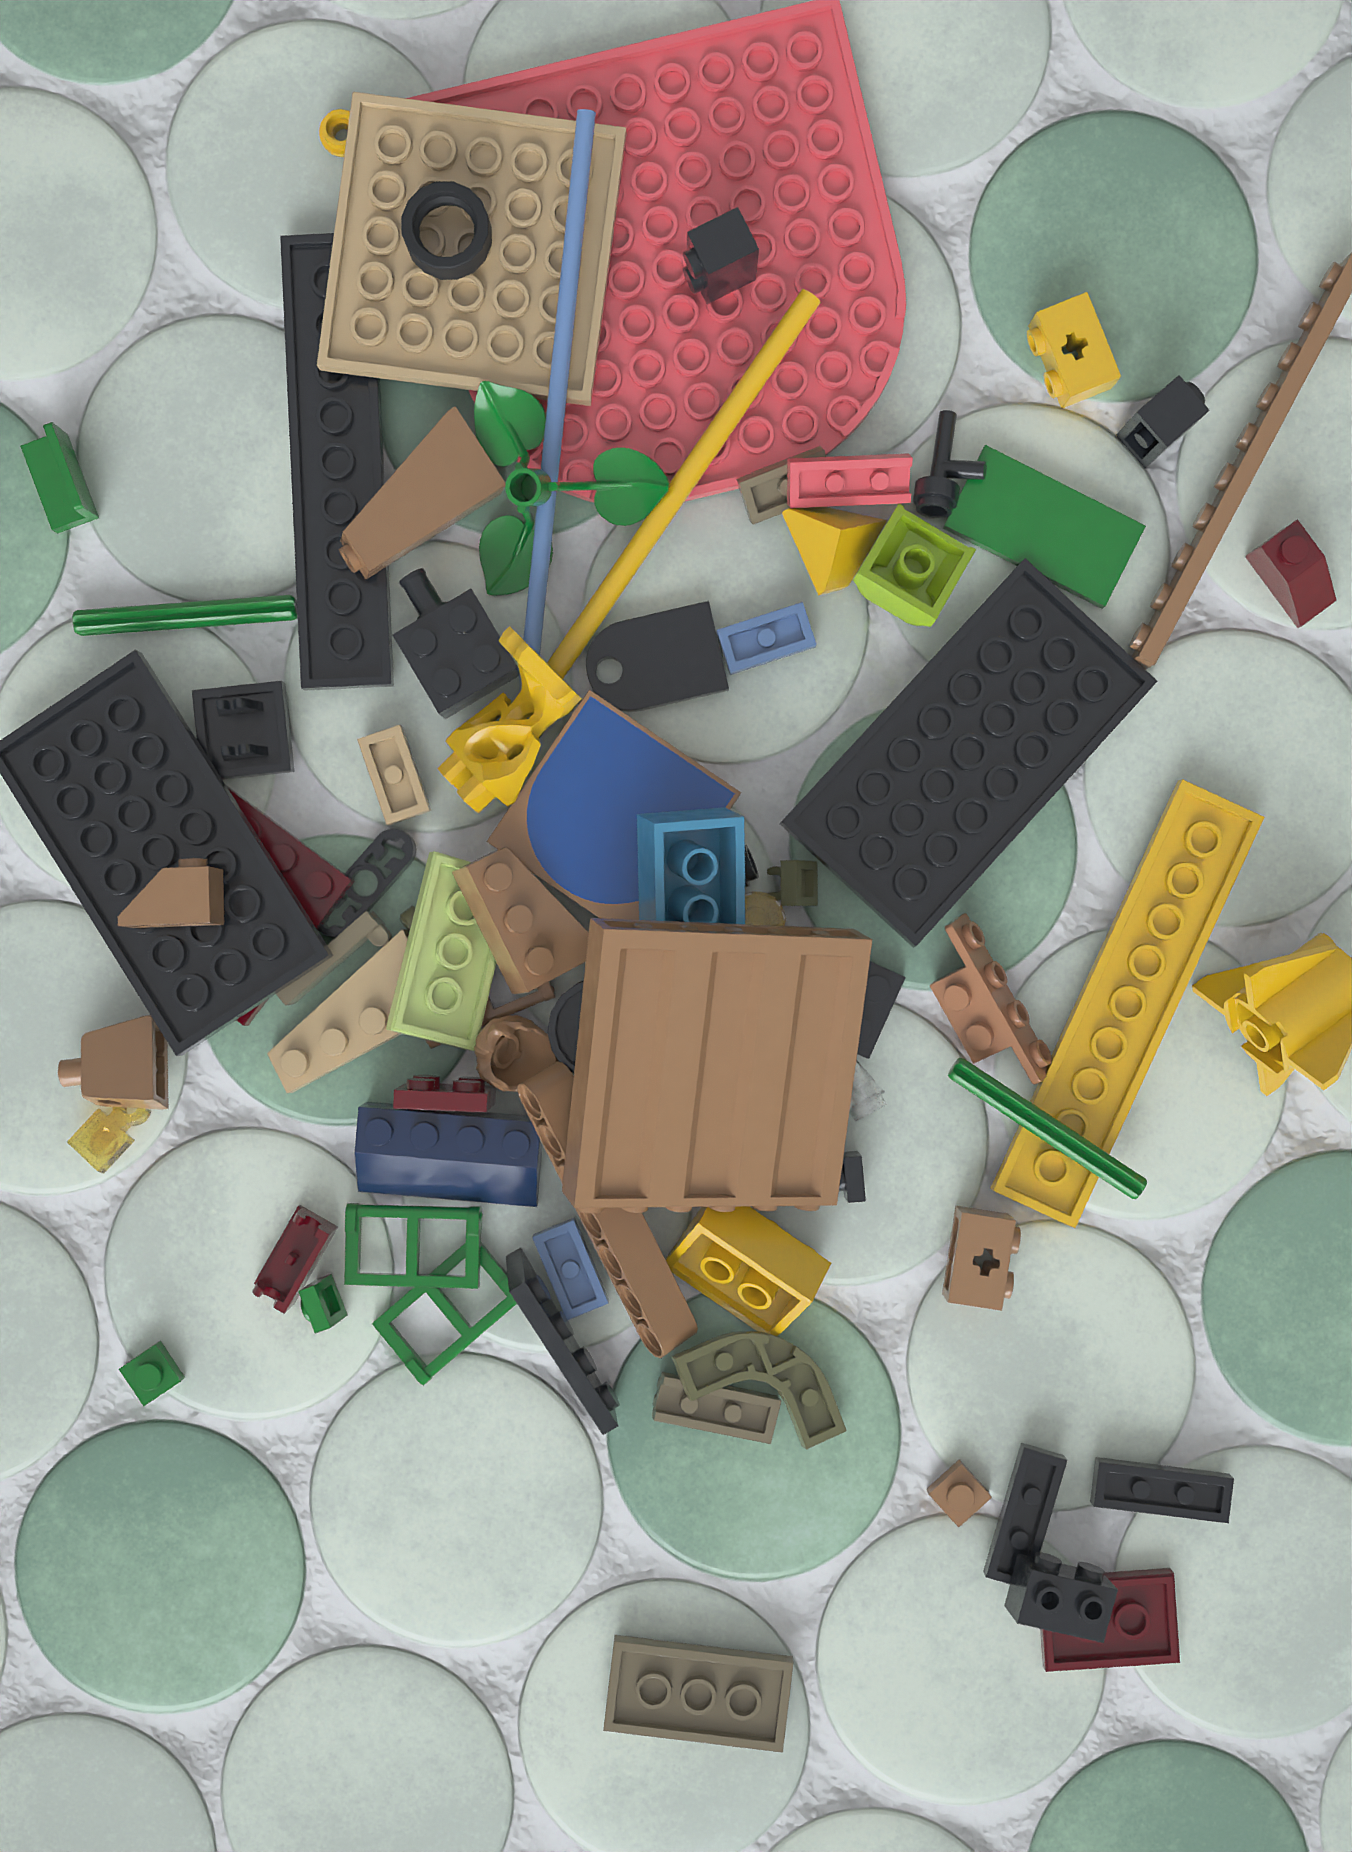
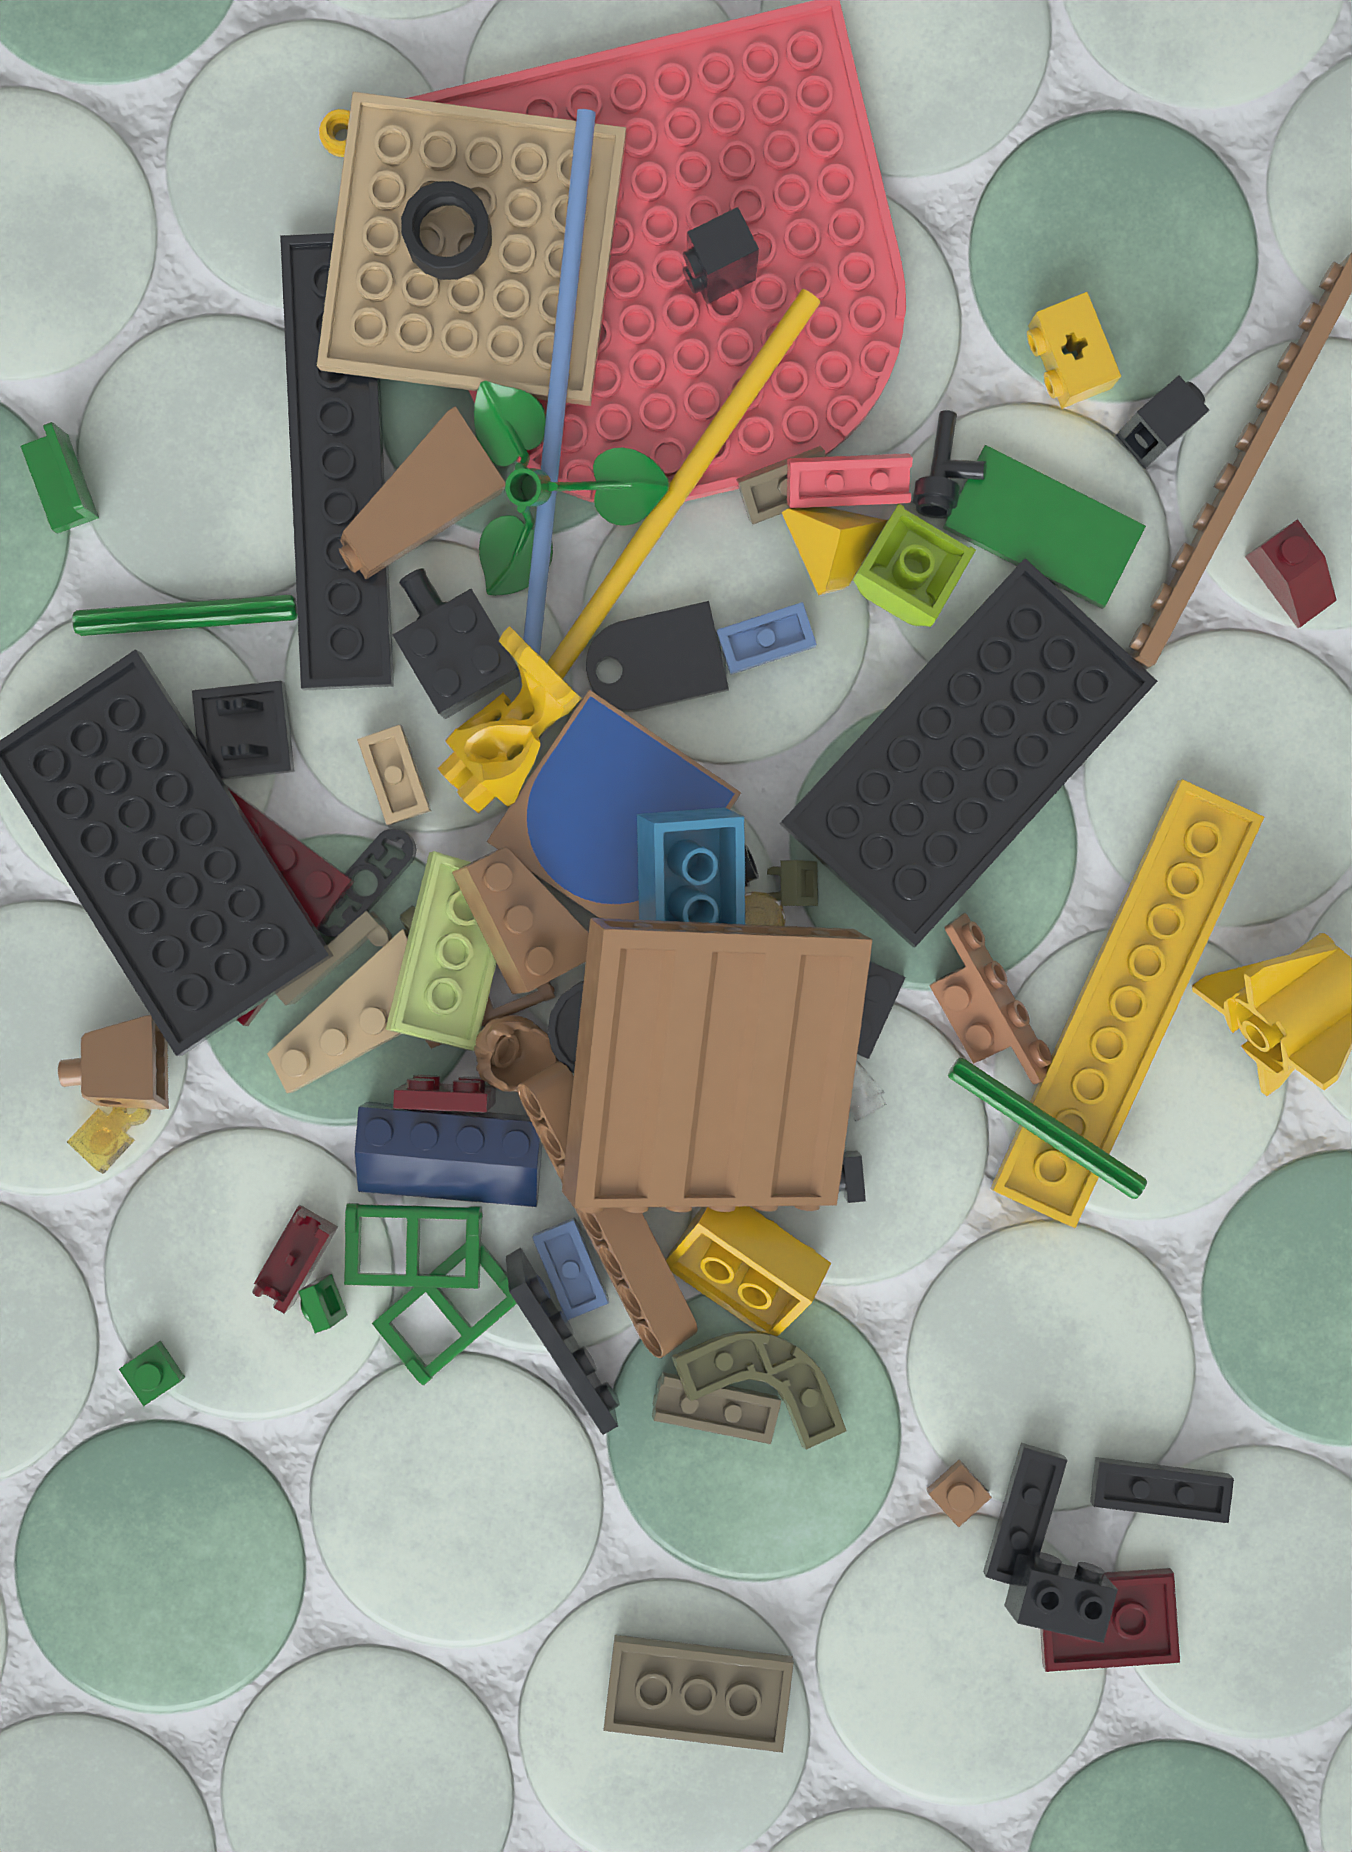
medium nougat slope [118,858,224,928] -> none
medium nougat brick [942,1206,1021,1311] -> none

